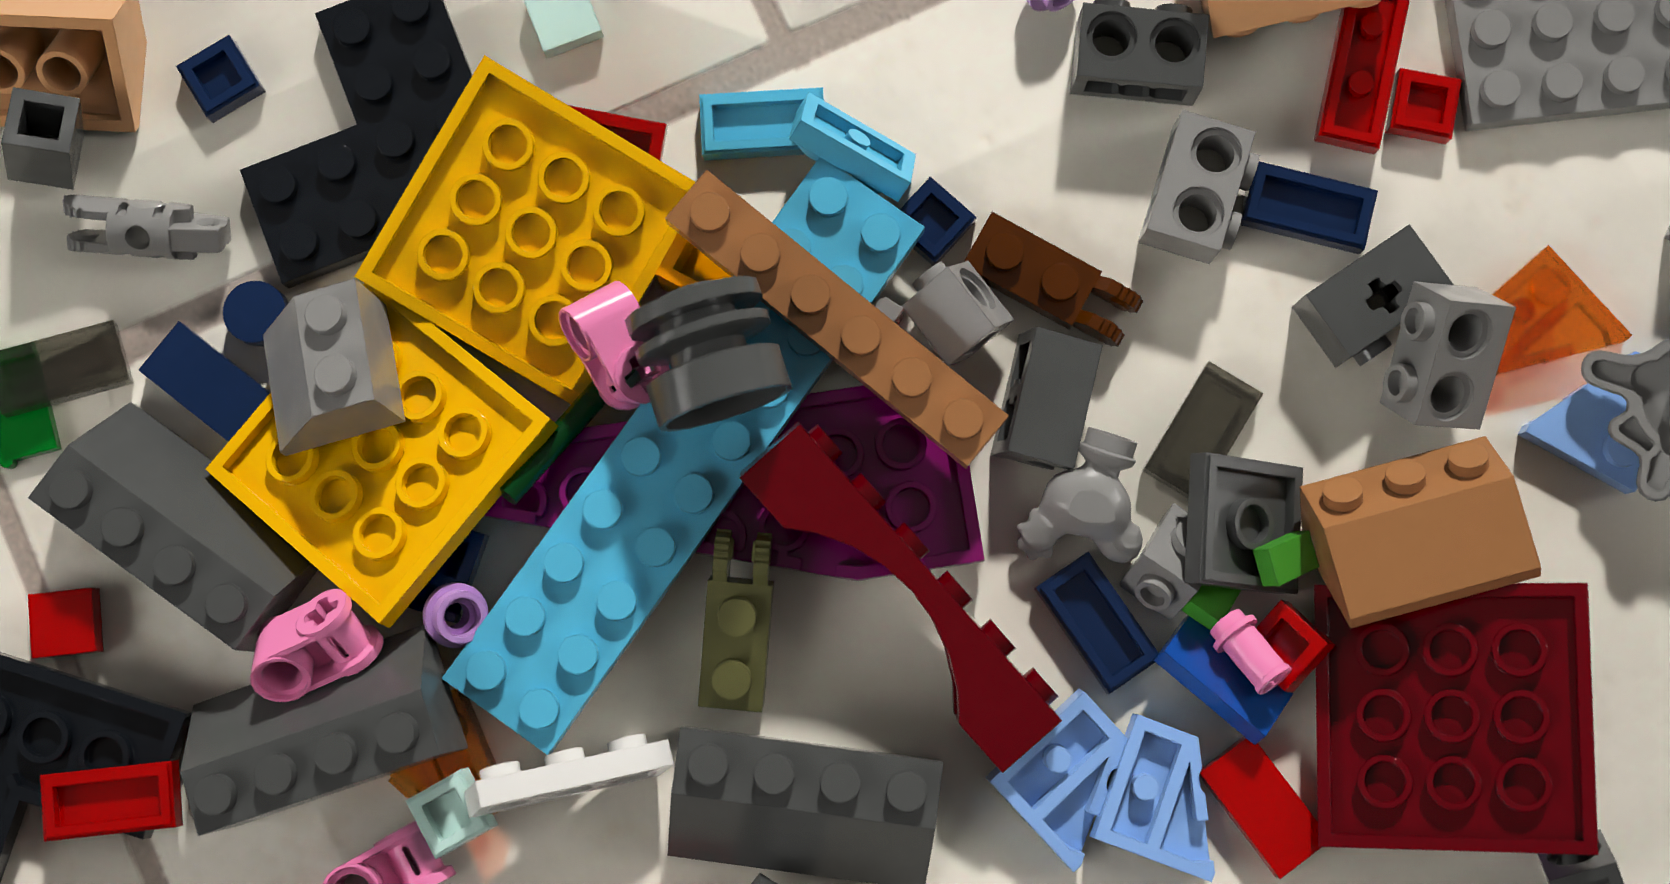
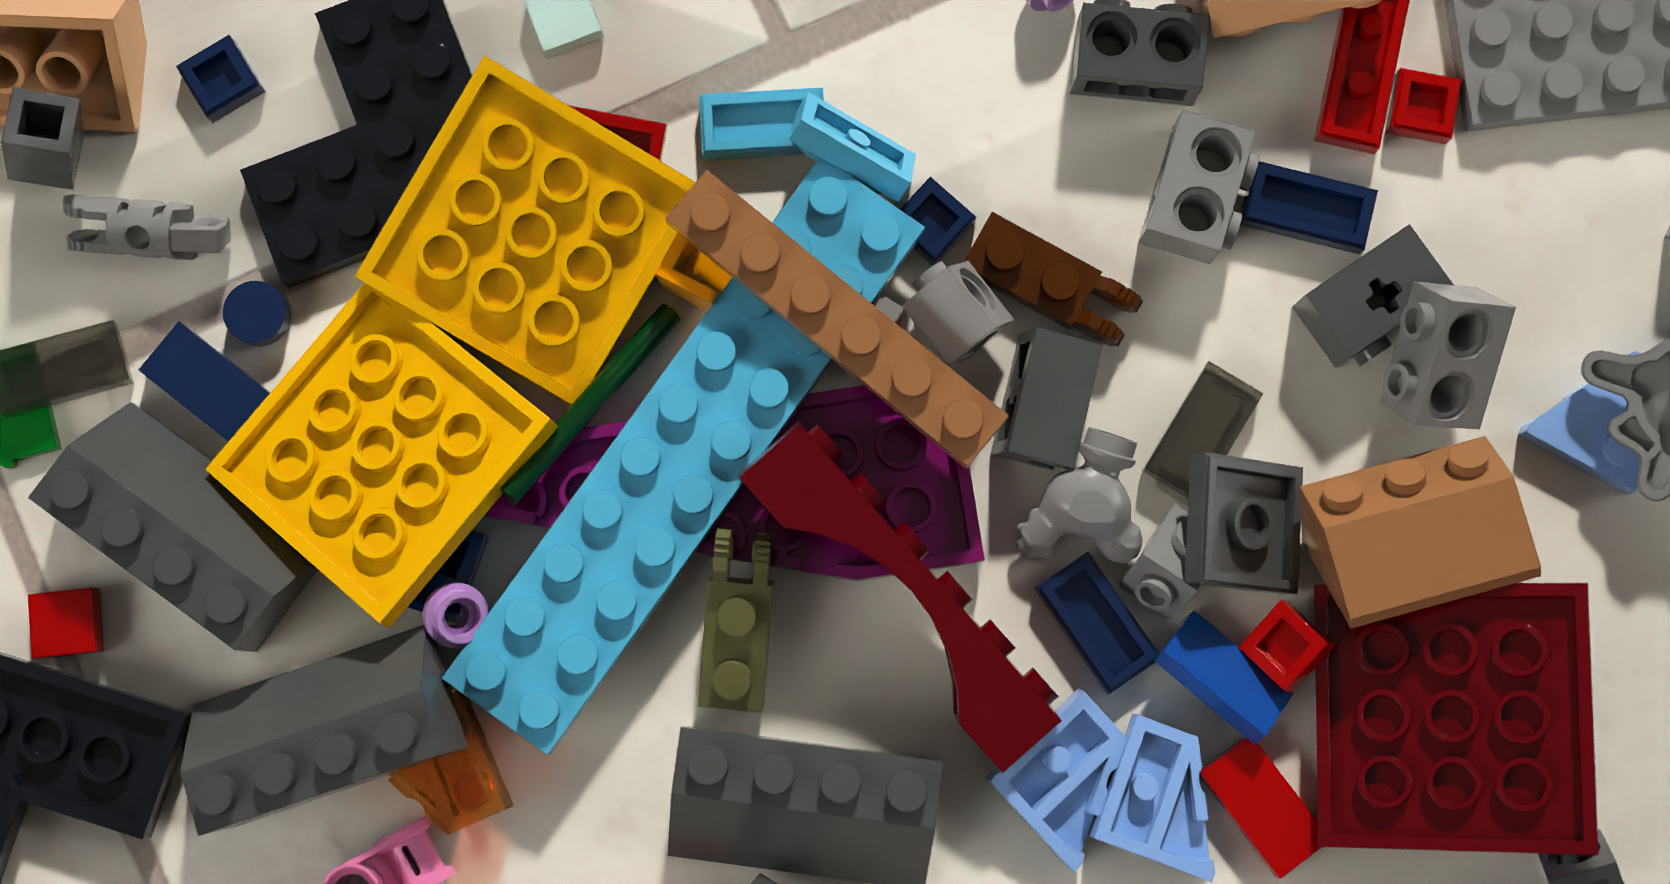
red tile [40,760,183,842] -> none
bright pink piece [250,589,384,702] -> none
light grey slope [263,278,406,456] -> none
light aqua tile [405,767,498,859] -> none
white plate [464,734,674,818] -> none
bright pink piece [558,281,670,411] -> none
dark grey wheel [625,276,792,432] -> none
bright green piece [1181,585,1241,630] -> none
bright pink pin [1210,609,1292,695] -> none
bright green piece [1253,530,1319,587] -> none
clear orange wing [1491,245,1632,376] -> none

